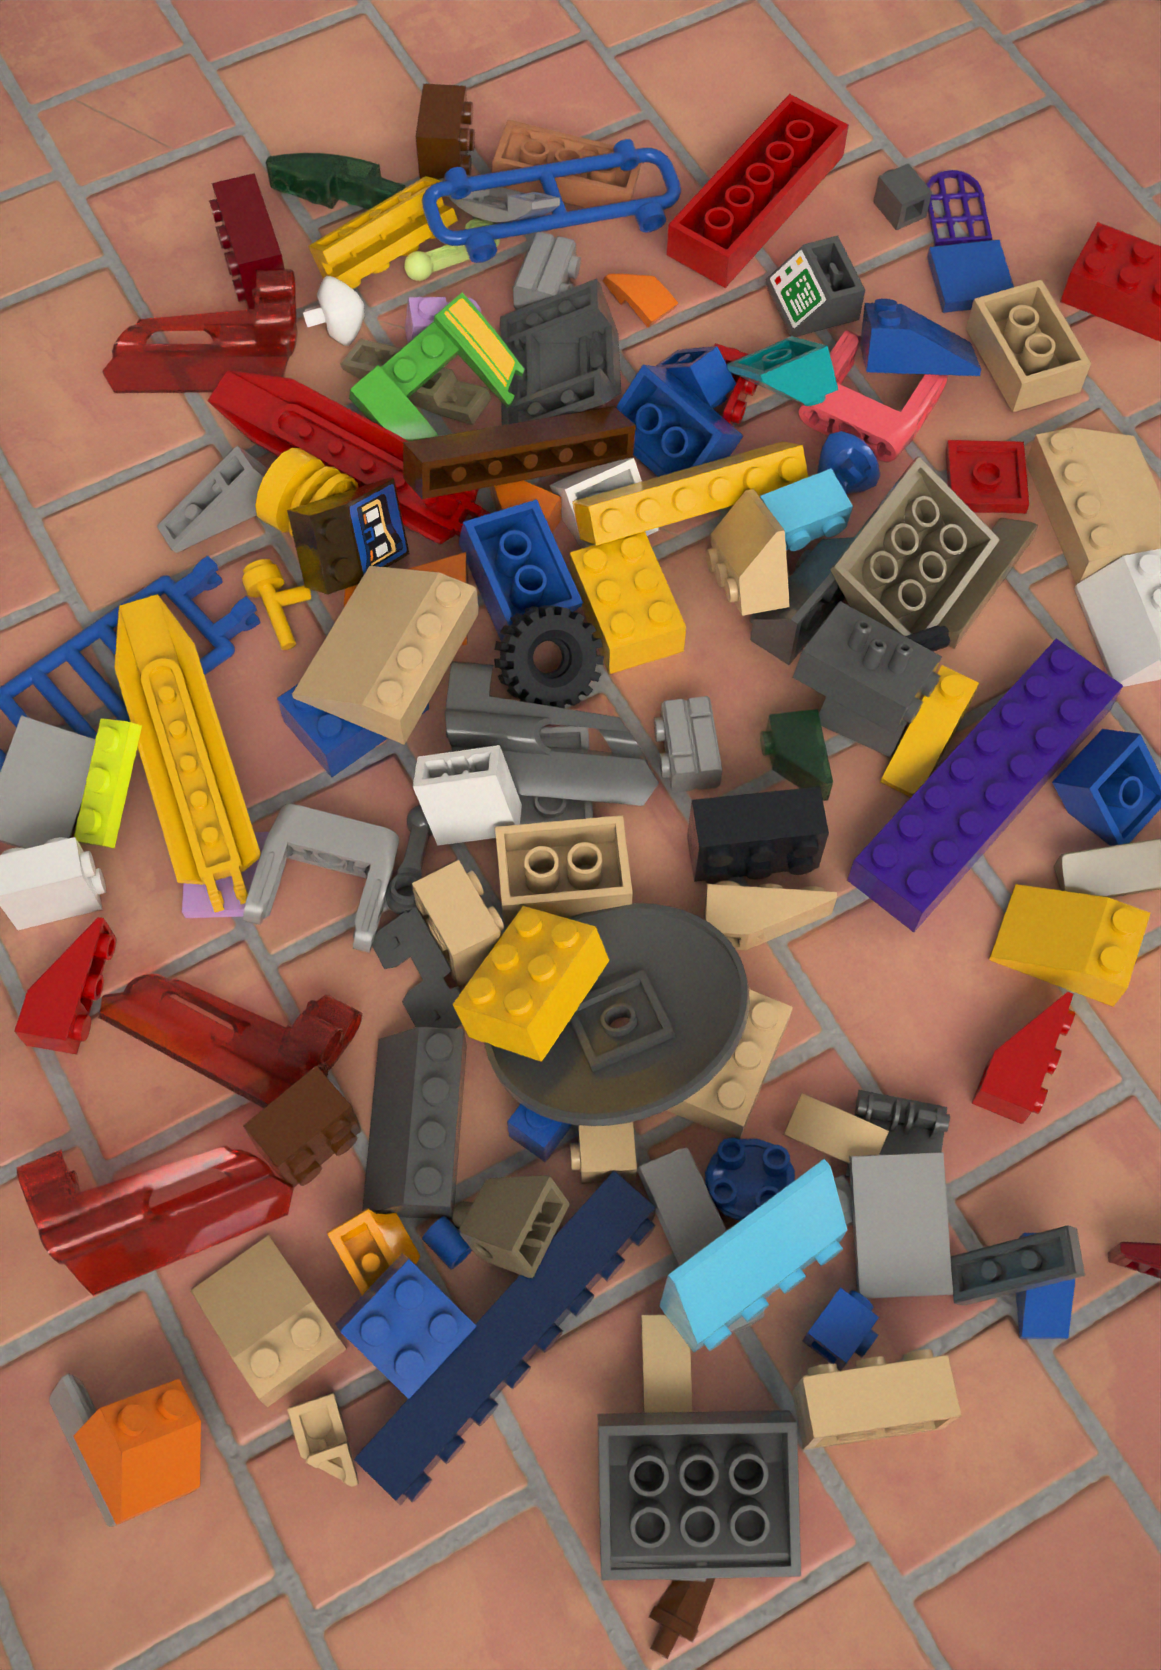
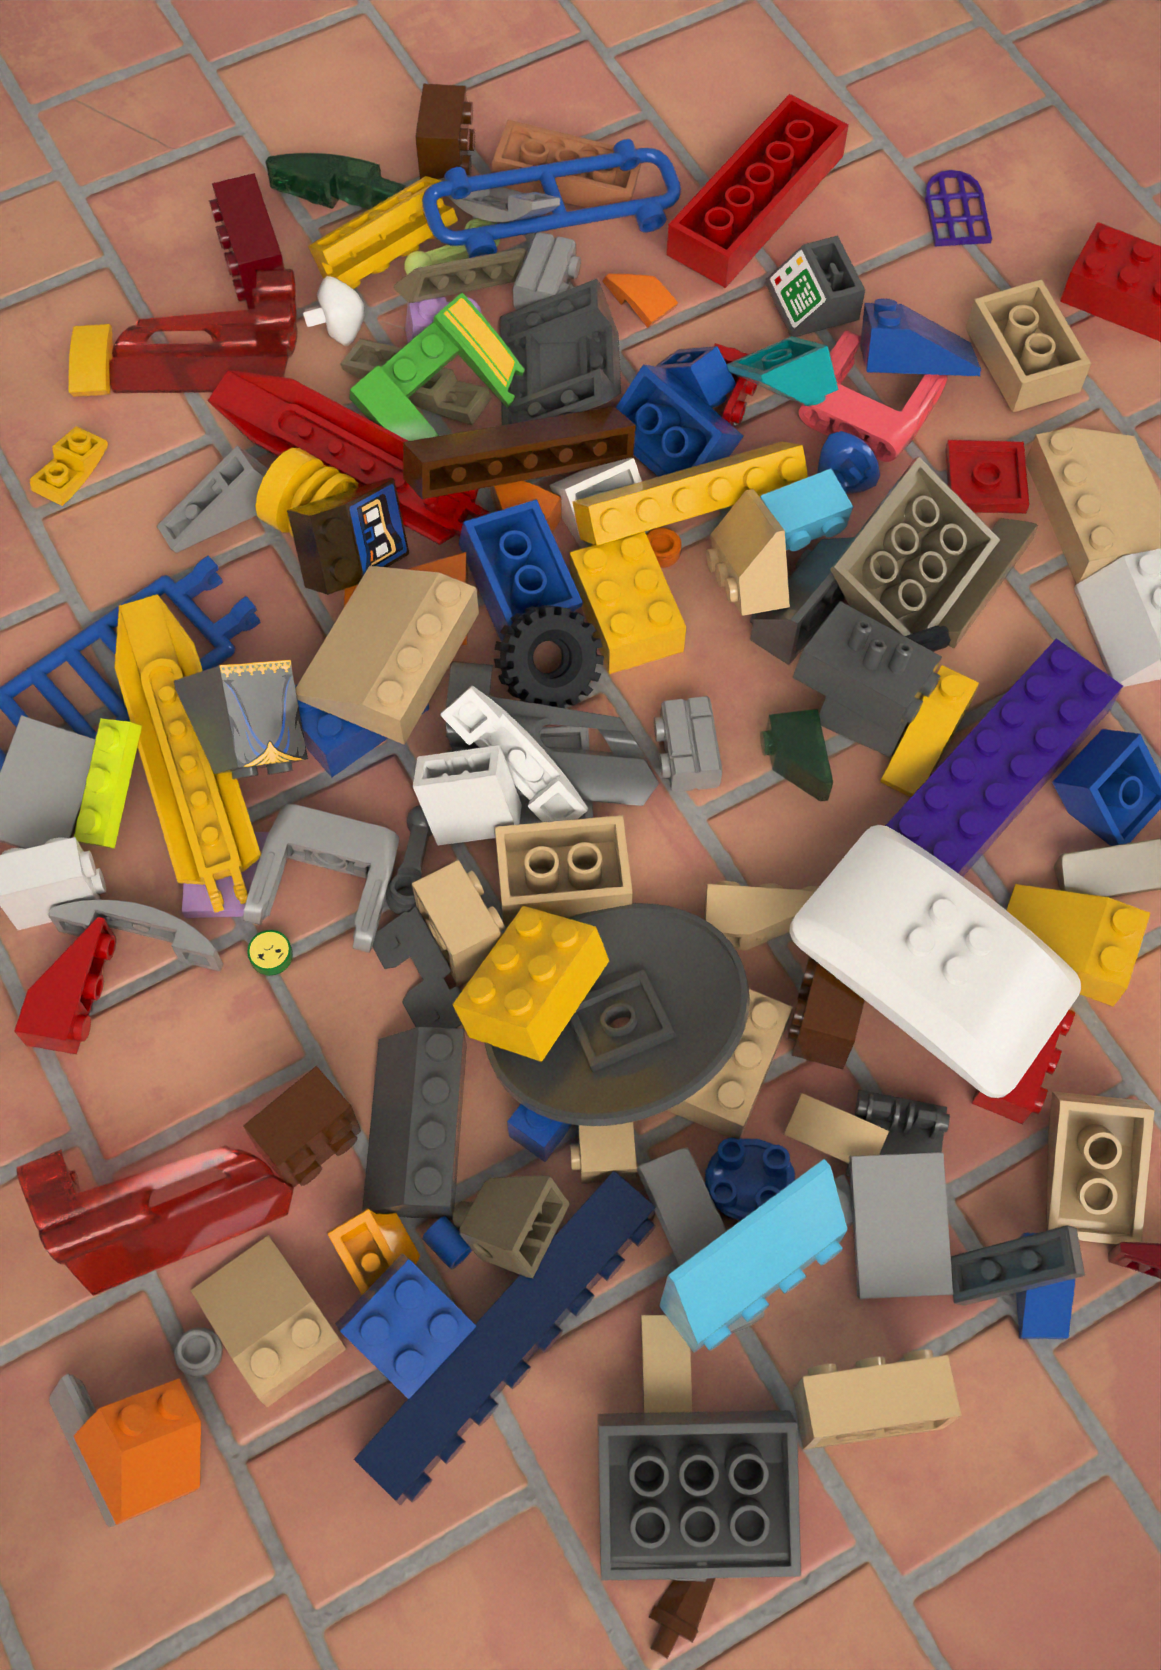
clear red panel [98,974,363,1108] -> none
yellow piece [242,559,311,650] -> none
tan slope [287,1392,359,1487] -> none
black brick [687,786,829,884] -> none
blue brick [802,1287,879,1371] -> none
dark grey brick [874,163,932,231] -> none
blue tile [927,240,1014,313] -> none
none -> yellow slope [29,426,108,506]
none -> light grey slope [48,900,223,972]
none -> yellow slope [69,324,113,397]
none -> dark grey slope [174,660,308,779]
none -> light grey plate [174,1327,223,1377]
none -> light yellow tile [247,930,293,976]
none -> dark tan slope [394,248,526,303]
none -> white slope [440,686,588,822]
none -> orange tile [646,528,682,568]
none -> reddish brown brick [787,958,865,1070]
none -> white wedge [790,825,1081,1098]
none -> tan slope [1046,1091,1155,1245]

